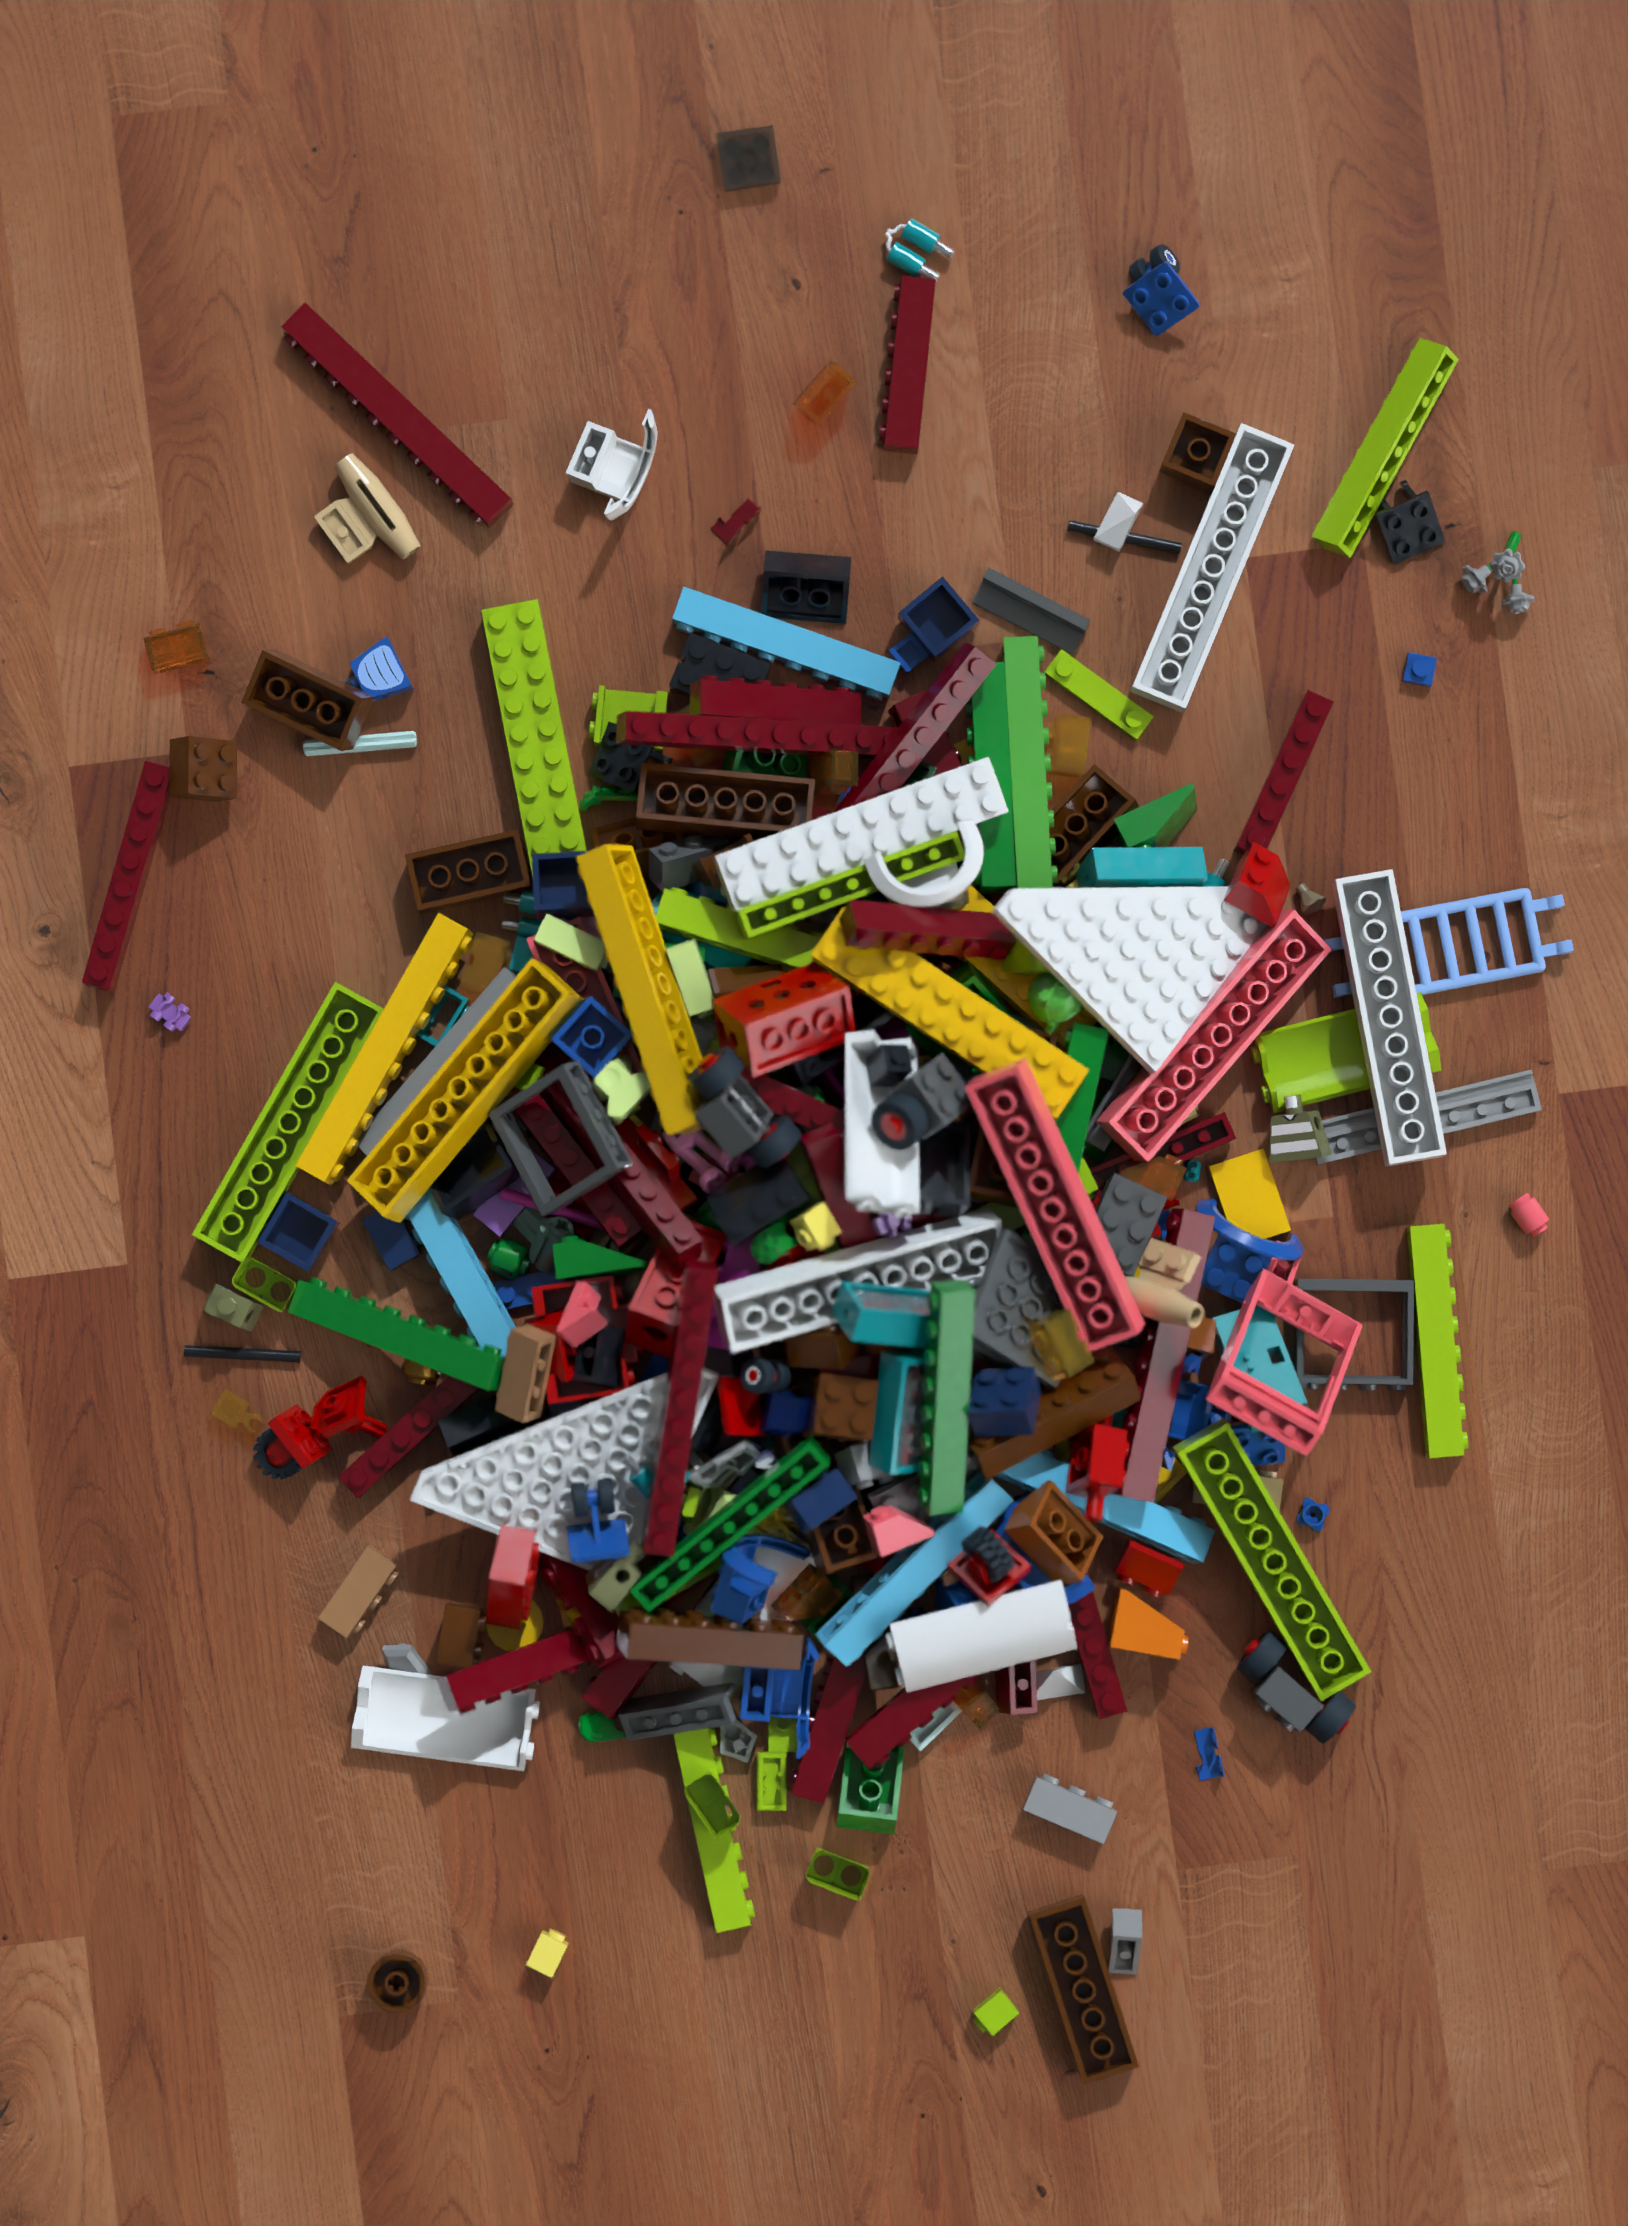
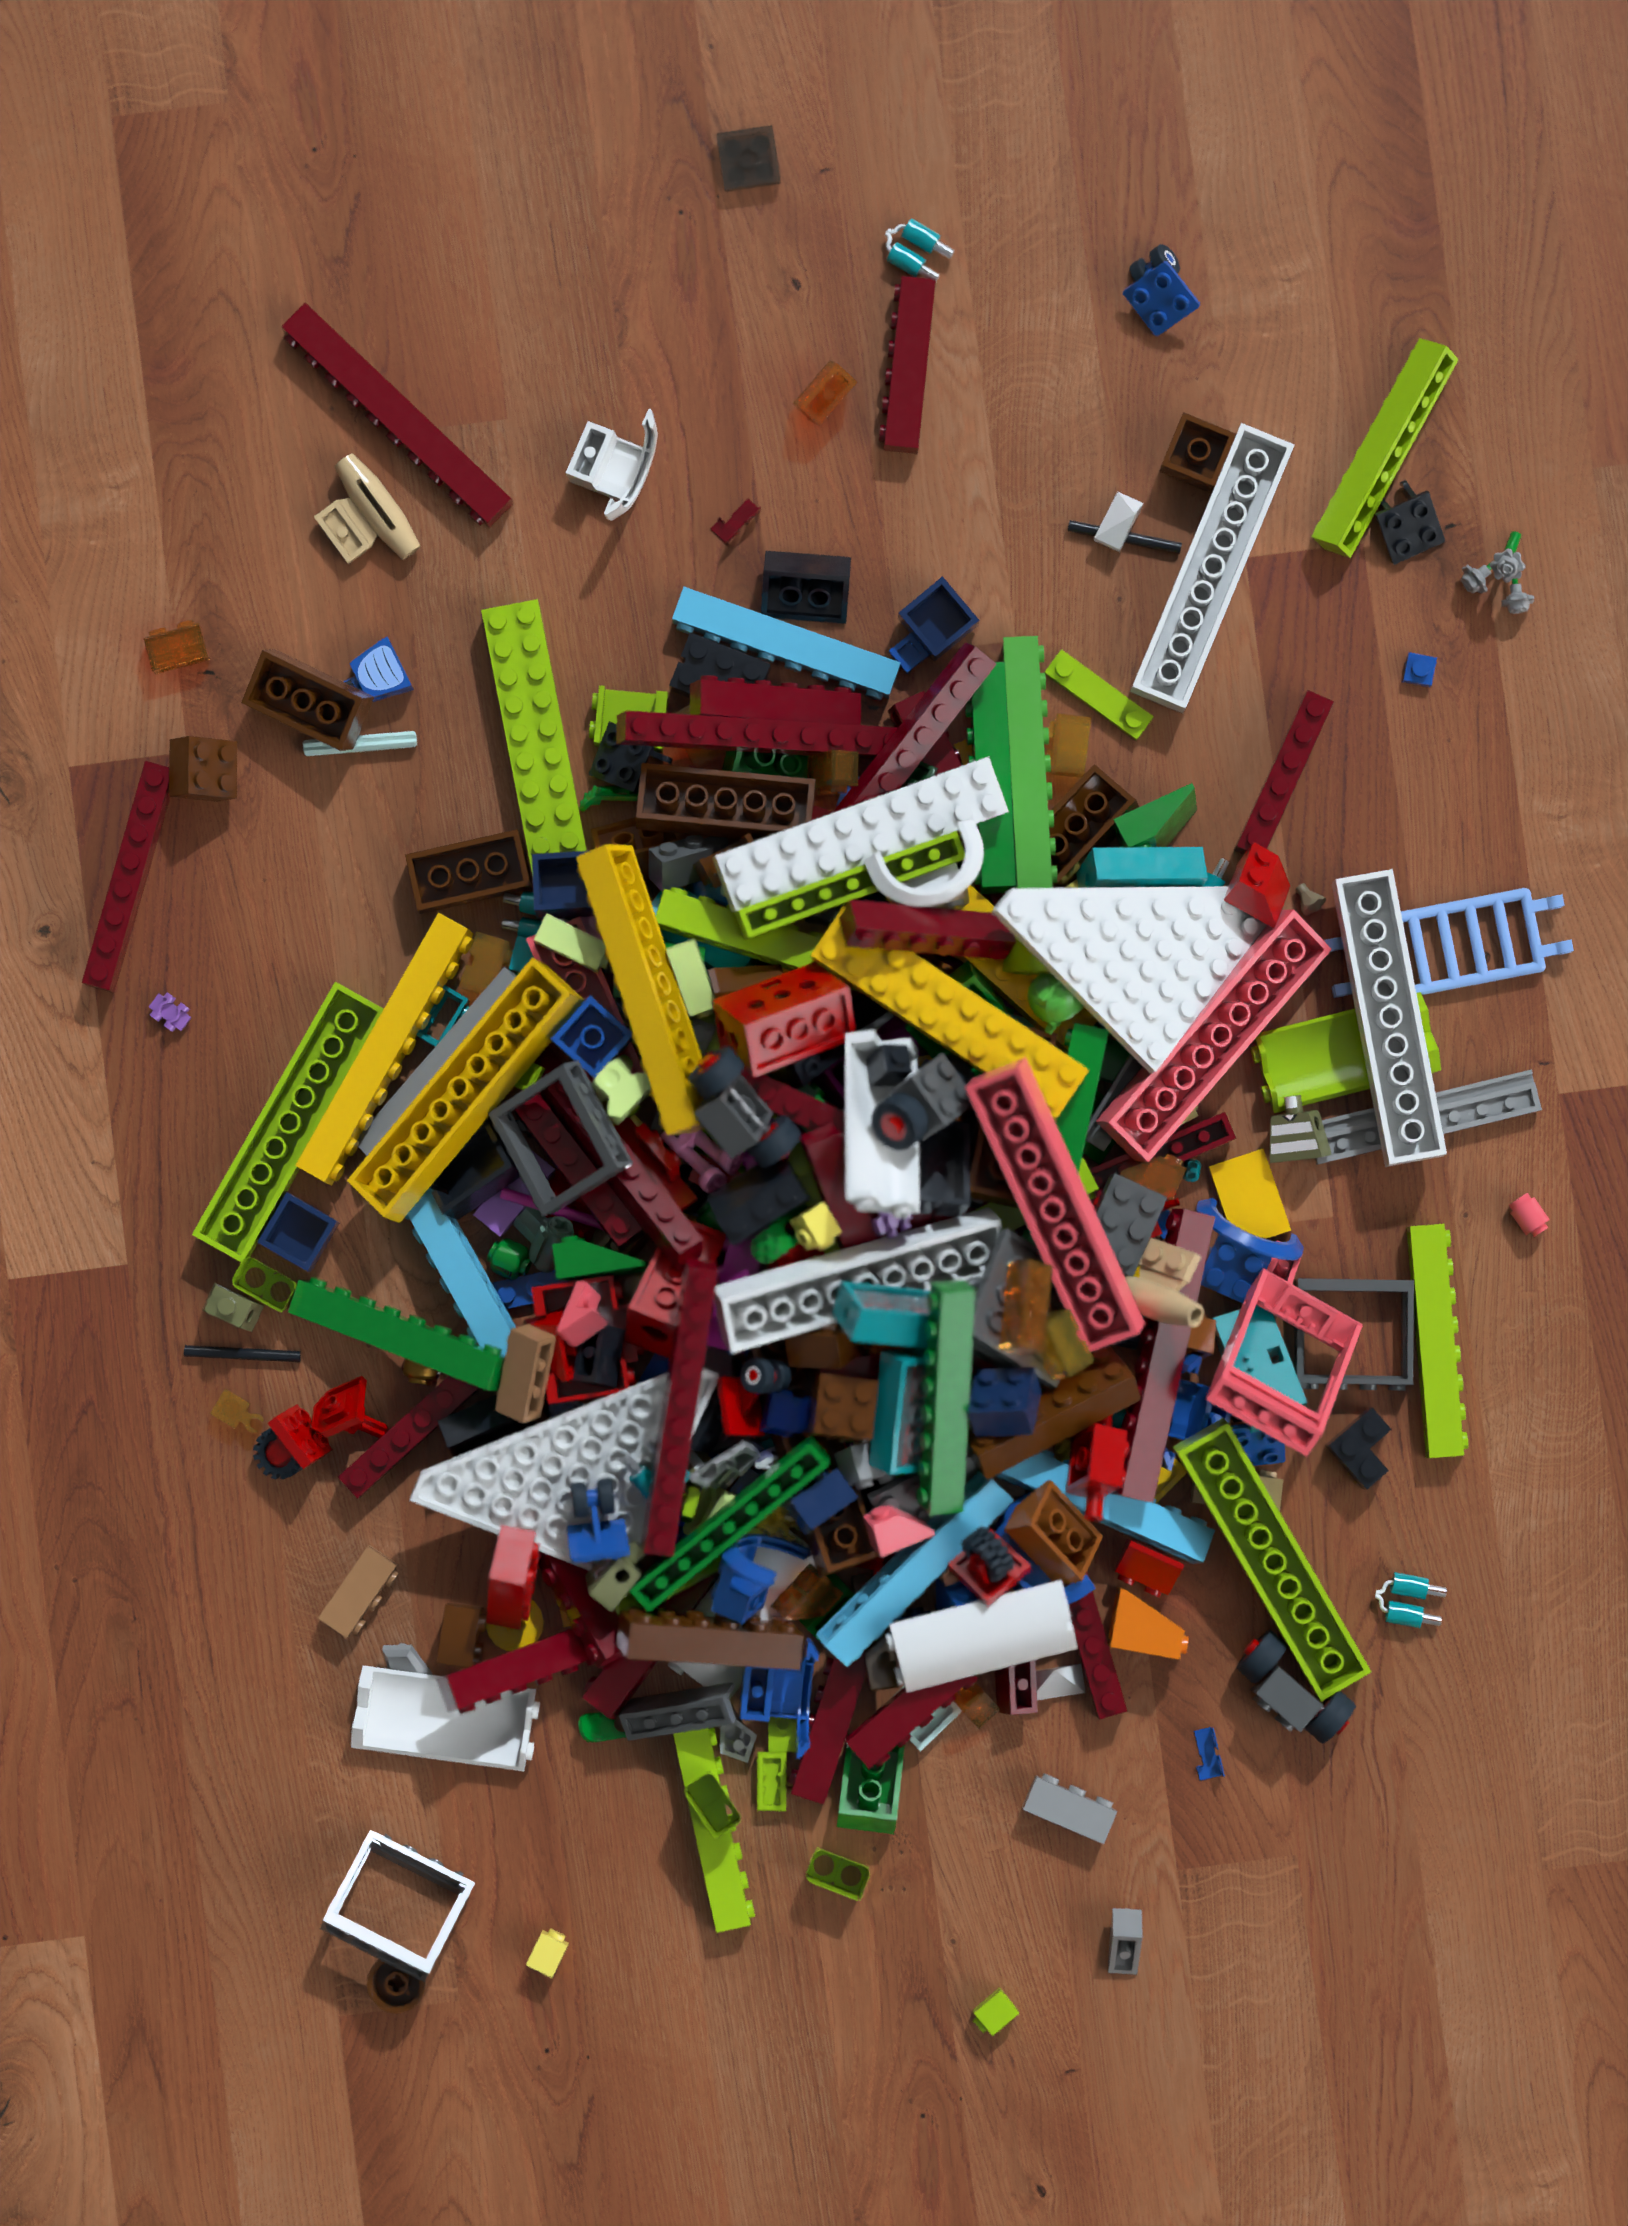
dark blue brick [362,1211,423,1271] -> none
dark grey panel [973,567,1091,654] -> none
reddish brown brick [1028,1894,1139,2085] -> none
blue plate [1296,1498,1330,1531] -> none
none -> window [320,1830,475,1982]
none -> clear orange brick [999,1259,1053,1356]
none -> black brick [1325,1407,1392,1490]
none -> teal piece [1375,1572,1447,1628]

